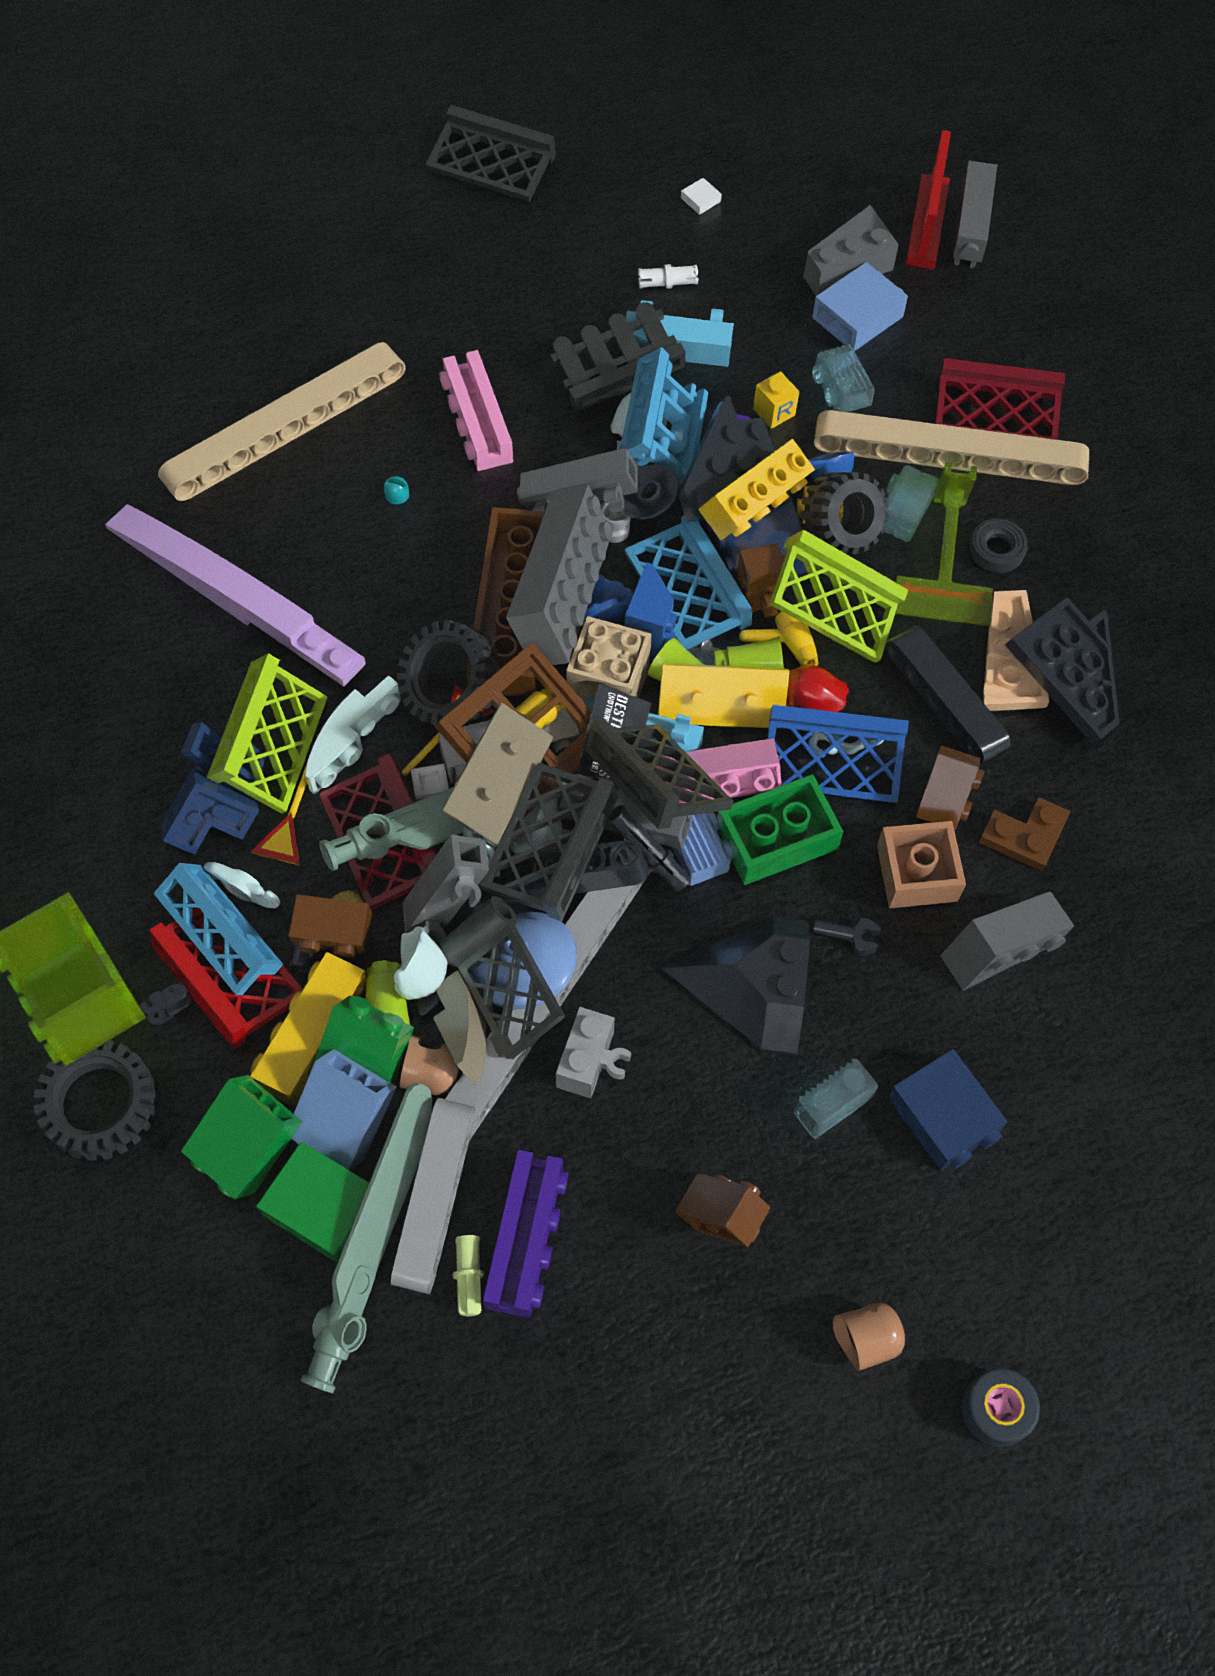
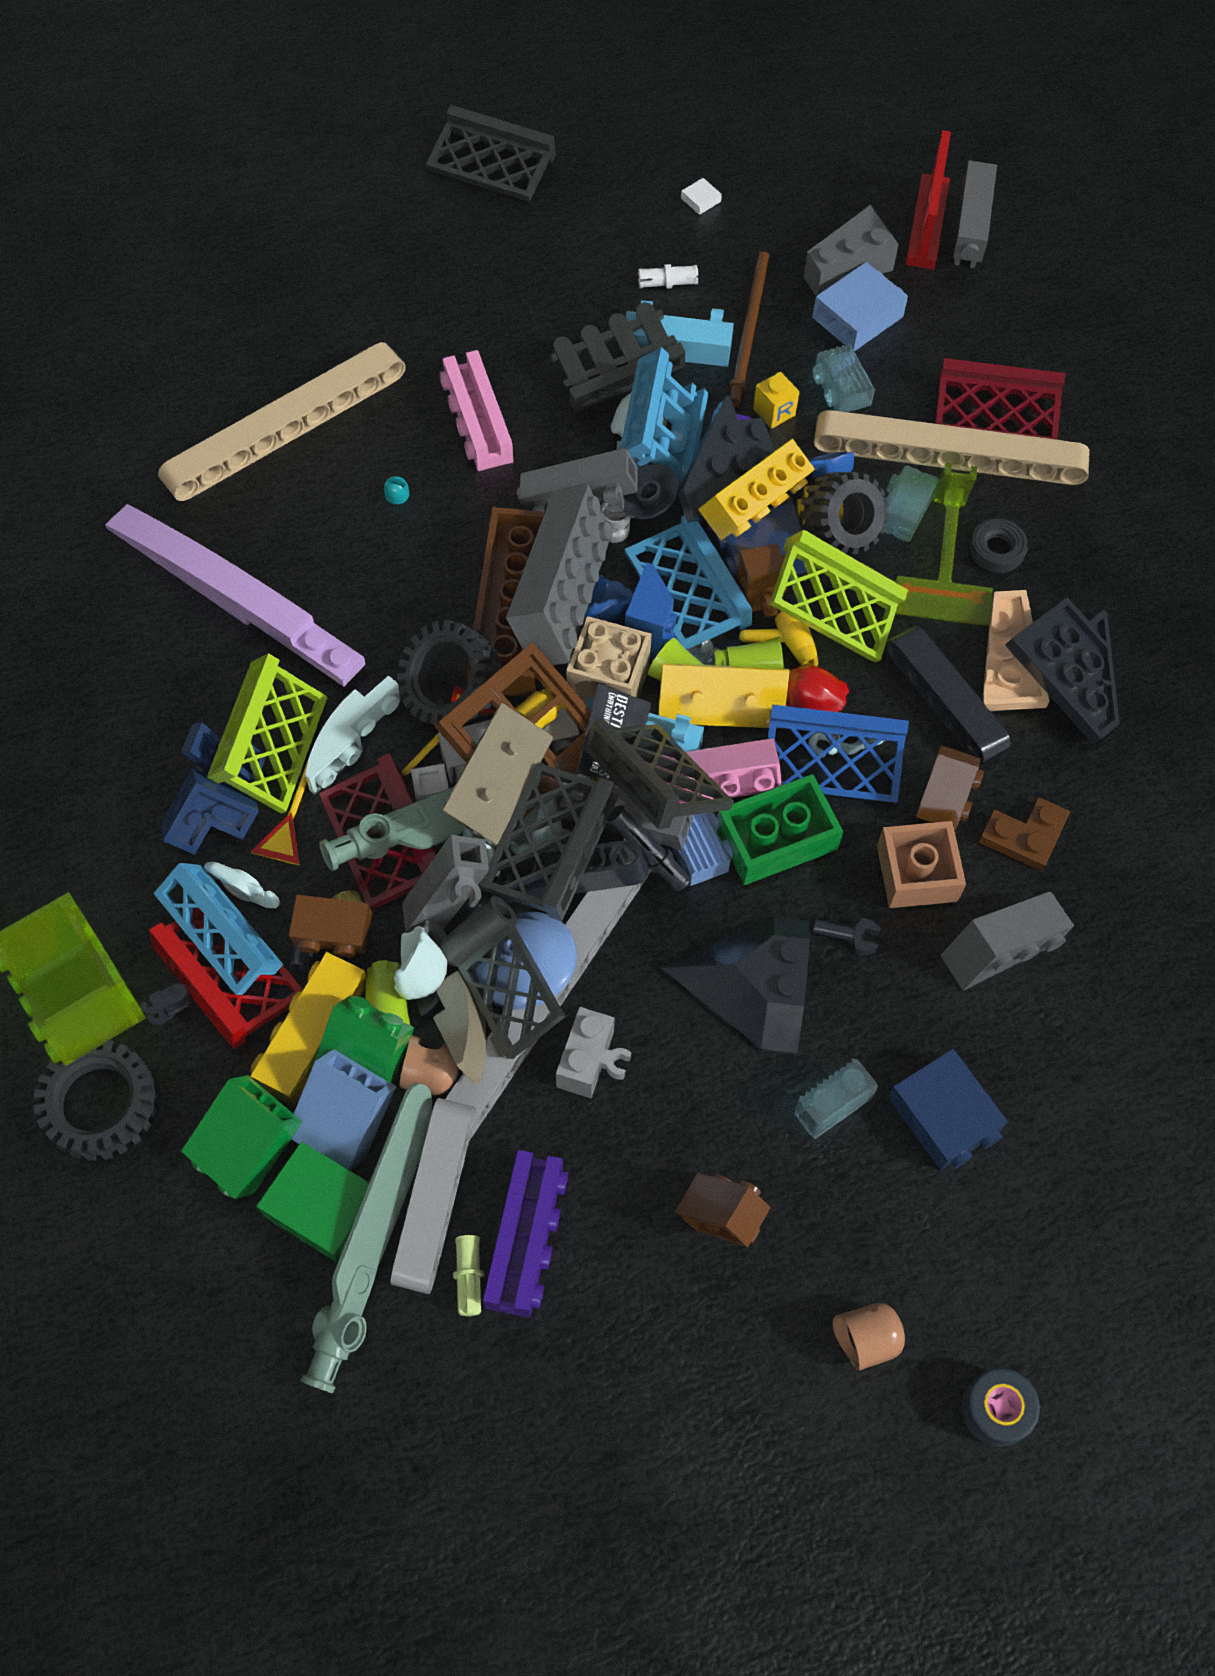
none -> reddish brown bar [728,251,769,407]

